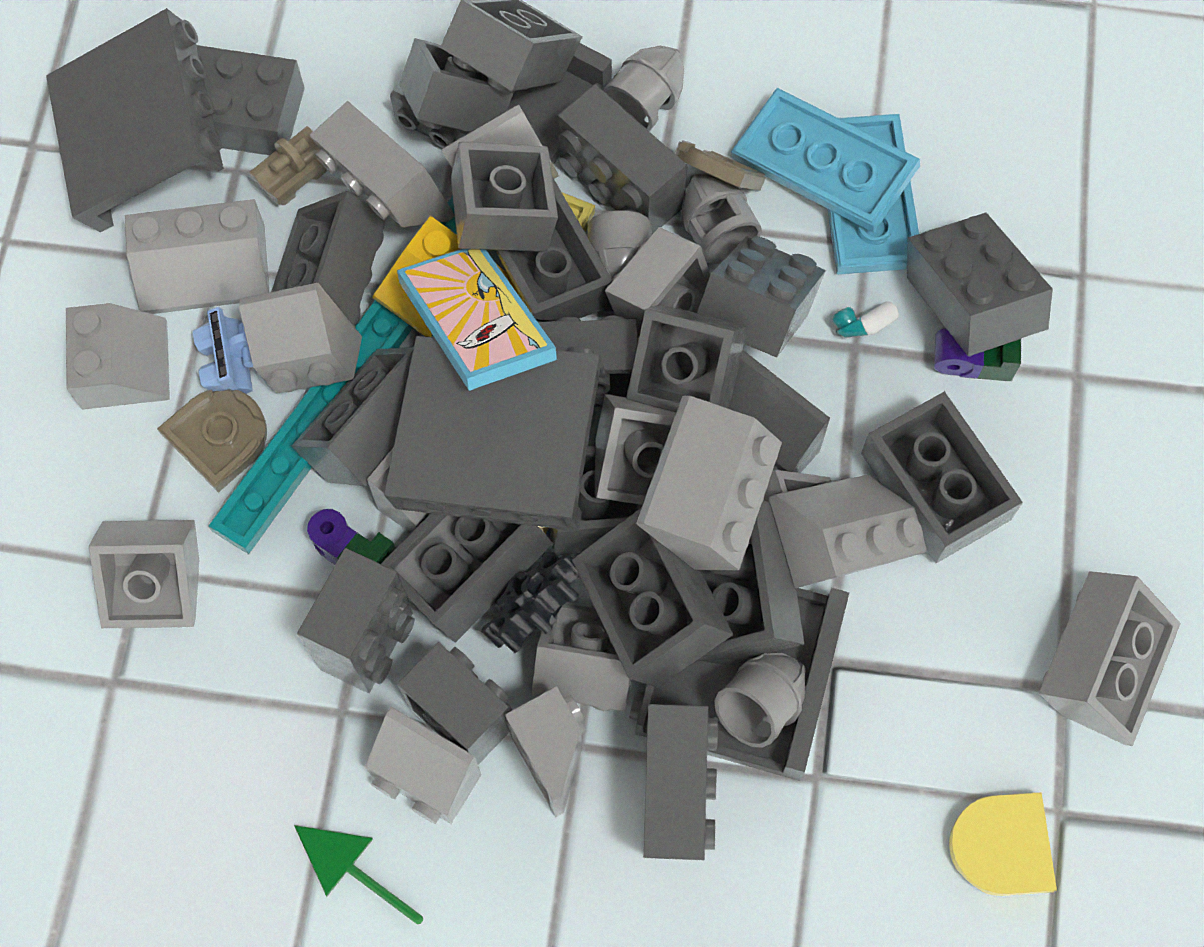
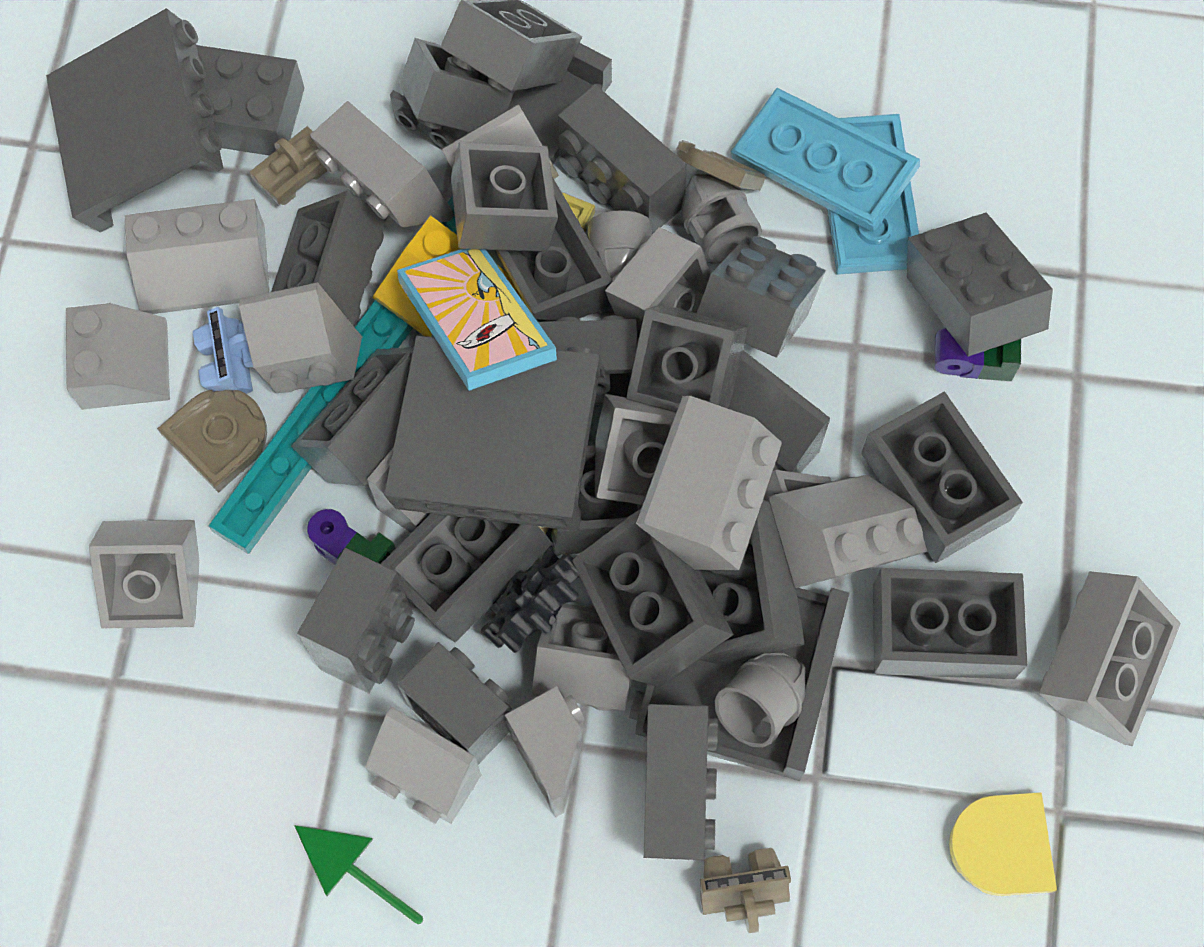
light grey helmet [603,45,684,132] -> none
arm [832,301,899,338] -> none
none -> dark tan hips [700,848,791,933]
none -> dark grey brick [873,568,1027,679]

